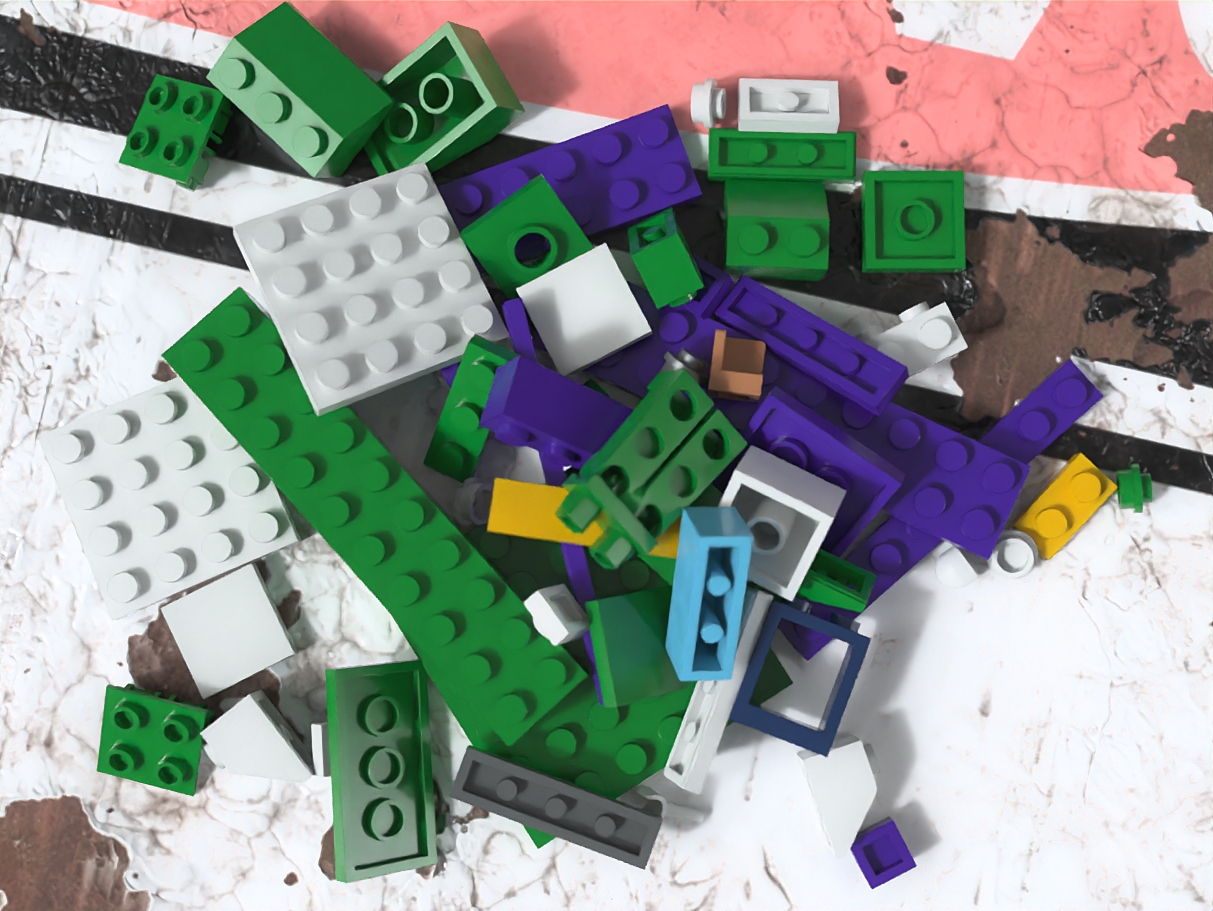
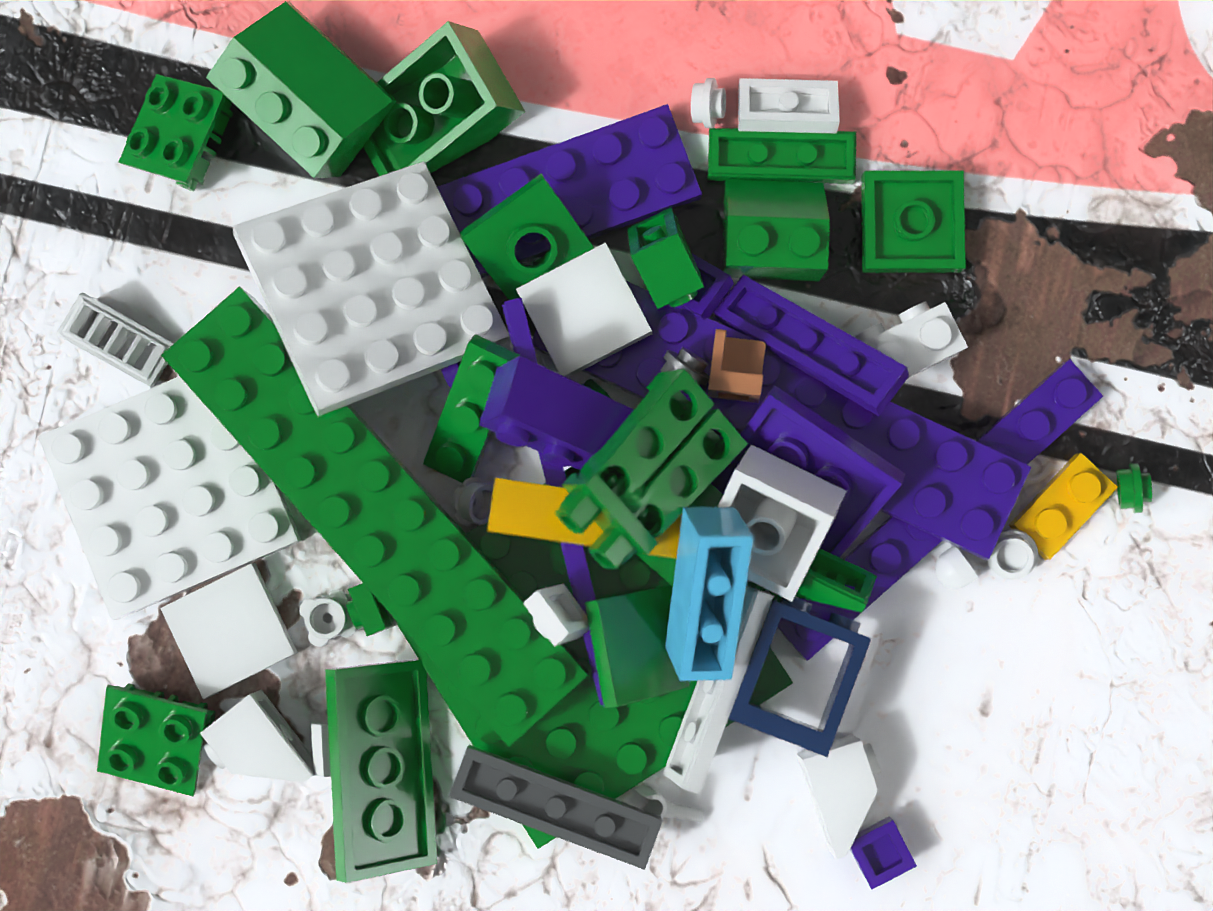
none -> white slope [56,292,174,388]
none -> white plate [299,590,356,647]
none -> green plate [346,583,394,637]

